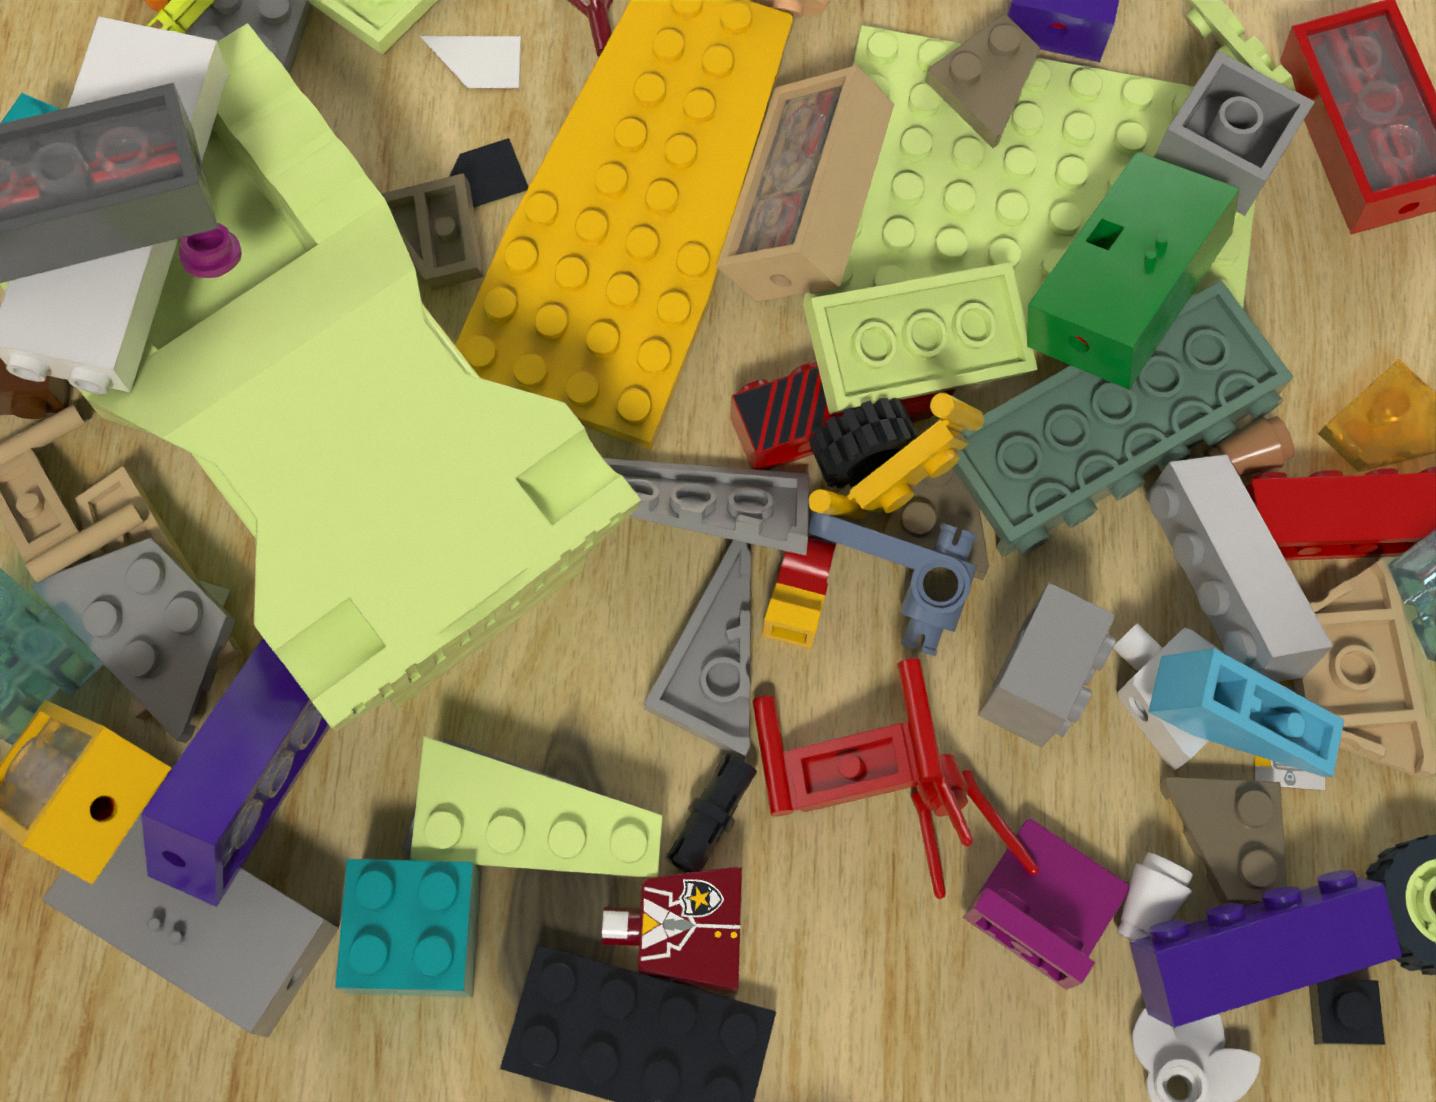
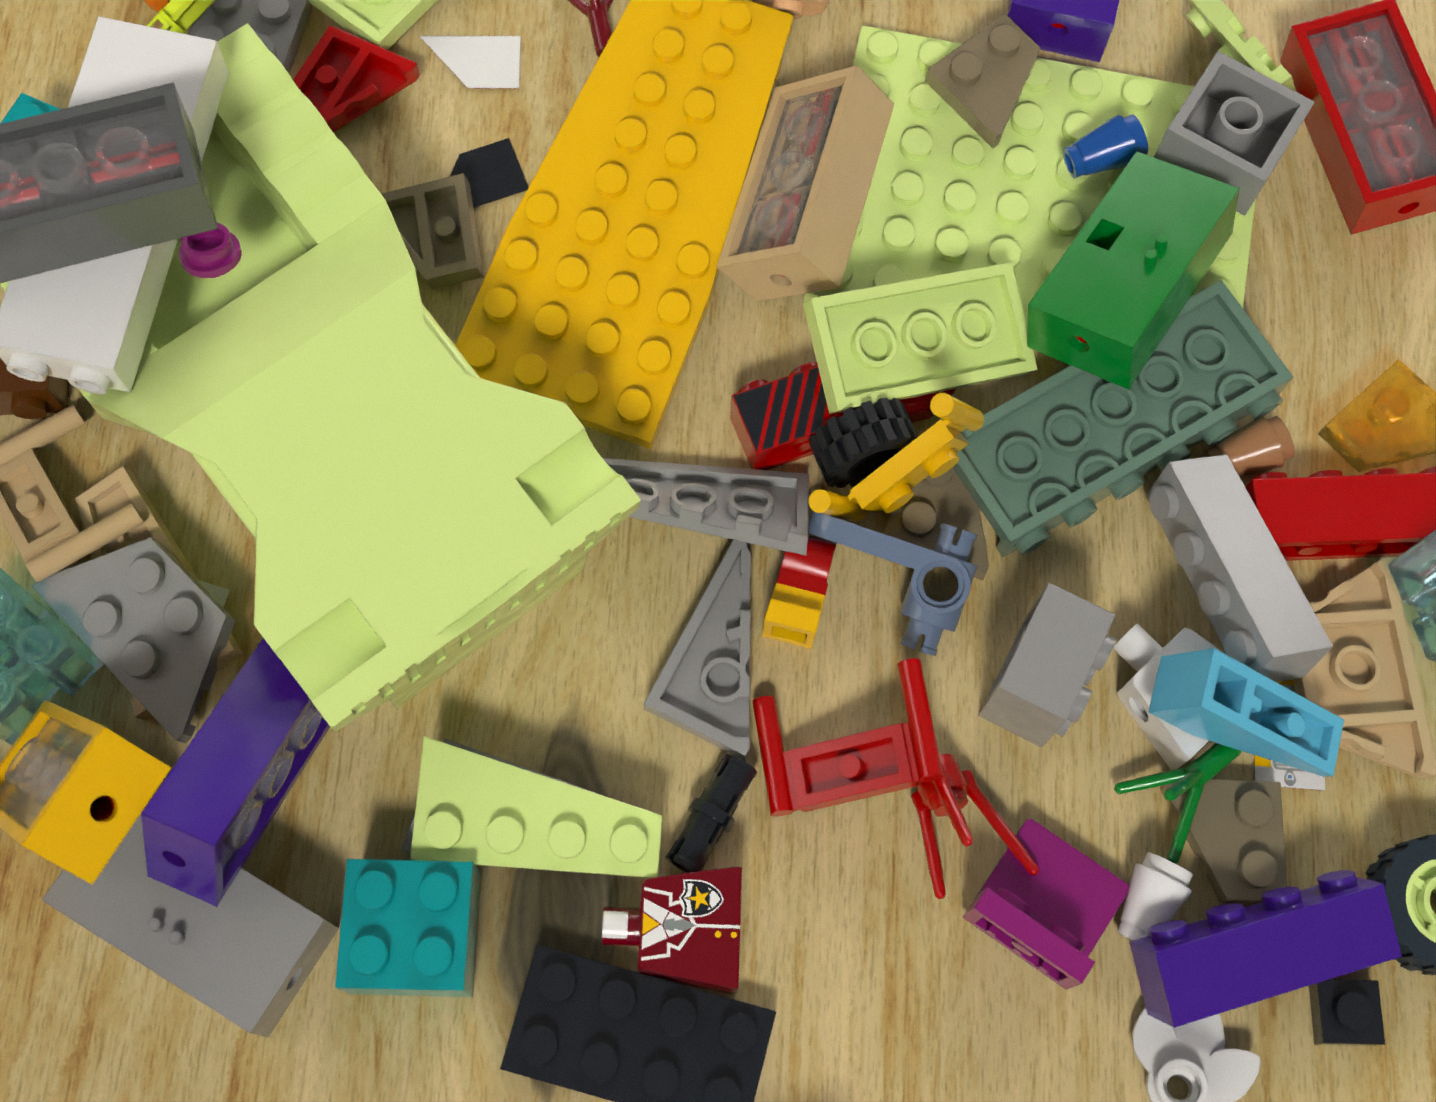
none -> red wing [293,25,420,132]
none -> blue cone [1063,114,1148,179]
none -> green plant [1114,743,1241,864]

